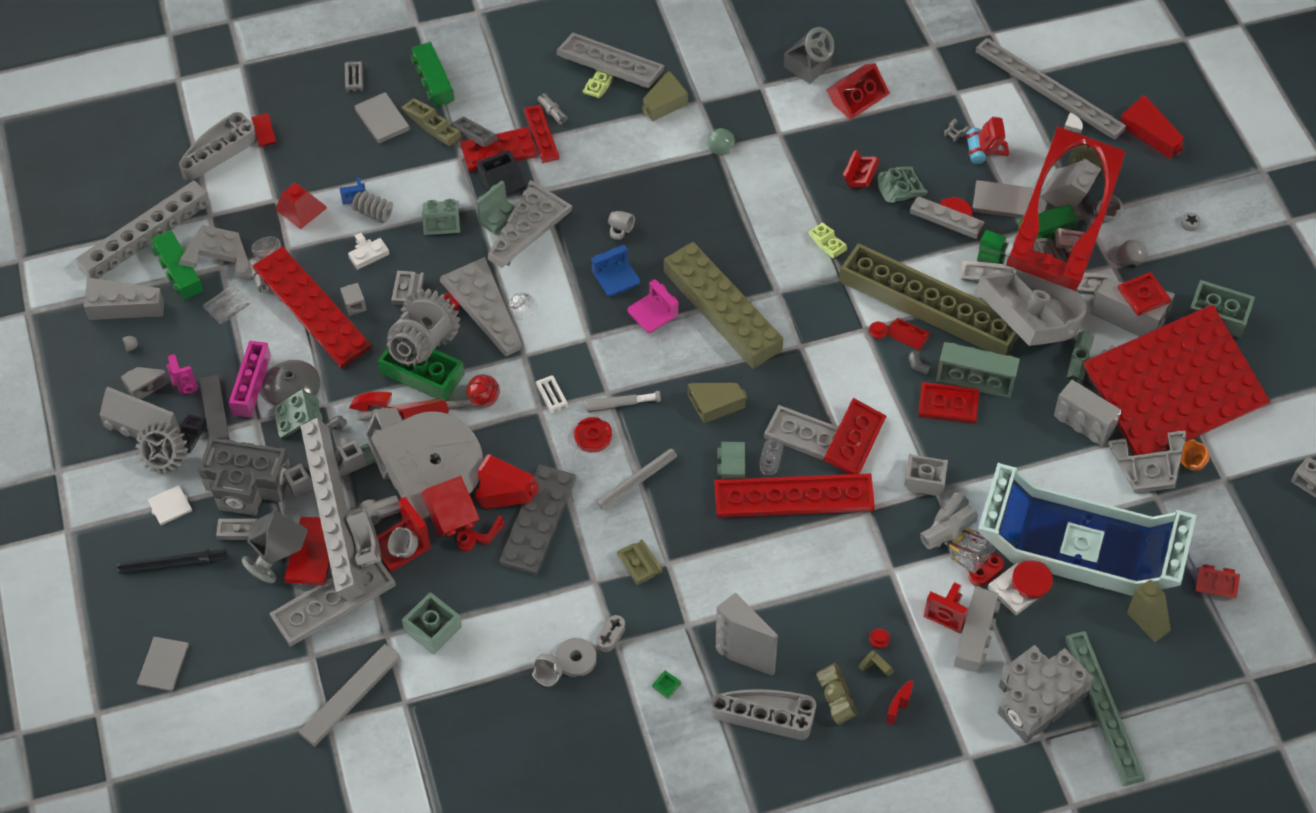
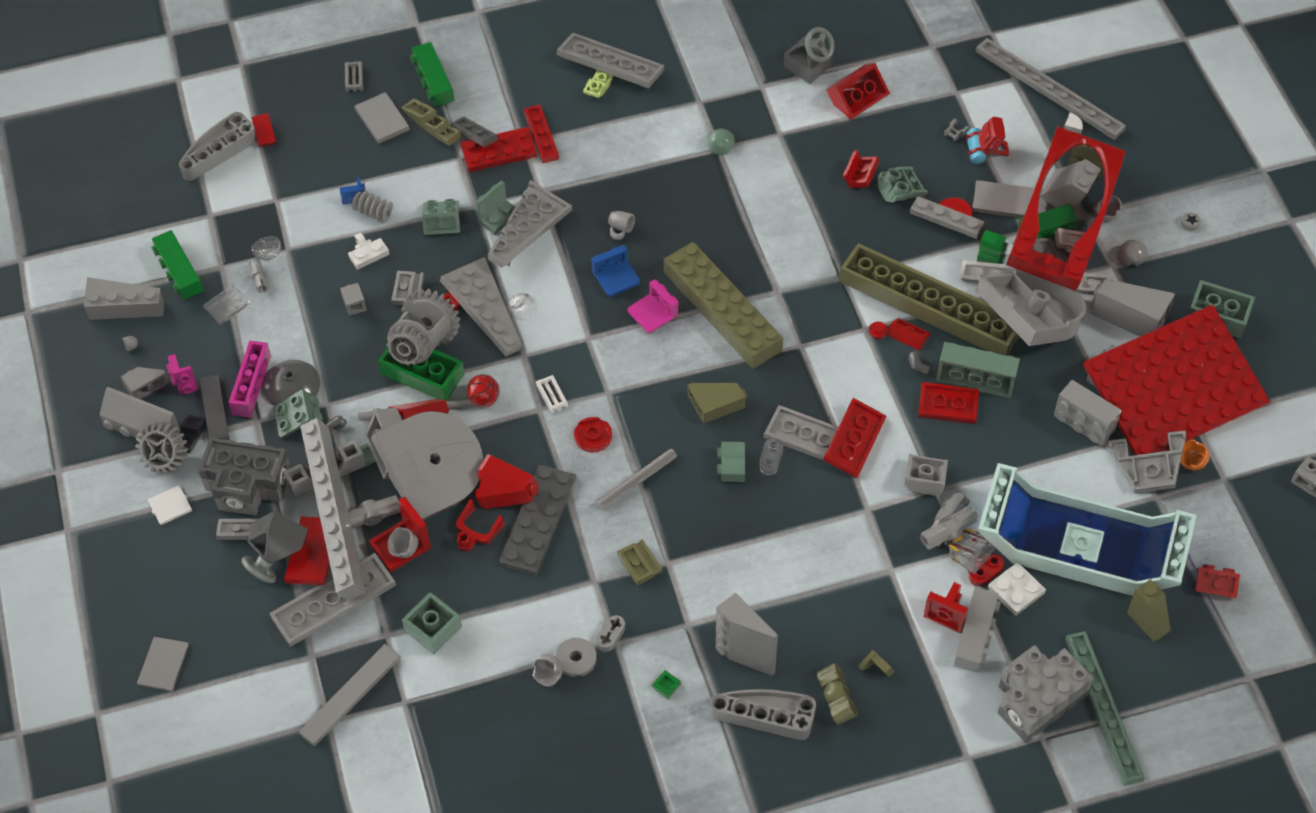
light grey brick [75,181,210,279] -> none
black axle [117,549,228,574] -> none
light grey wing [179,225,252,280] -> none
red plate [253,246,372,369] -> none
red slope [276,183,327,229] -> none
light grey arch [346,507,381,567] -> none
red slope [349,392,392,412] -> none
red brick [421,476,479,538] -> none
black slope [477,150,526,196] -> none
light grey pin [538,93,567,124] -> none
light grey piece [585,391,661,412] -> none
olive slope [642,71,688,121] -> none
red plate [715,473,875,518] -> none
yellowish green slope [808,223,847,259] -> none
red plate [869,629,890,649] -> none
red slope [886,680,914,725] -> none
red tile [1011,560,1053,599] -> none
sand green piece [1066,331,1094,384] -> none
red tile [1117,272,1171,316] -> none
red slope [1120,95,1184,159] -> none

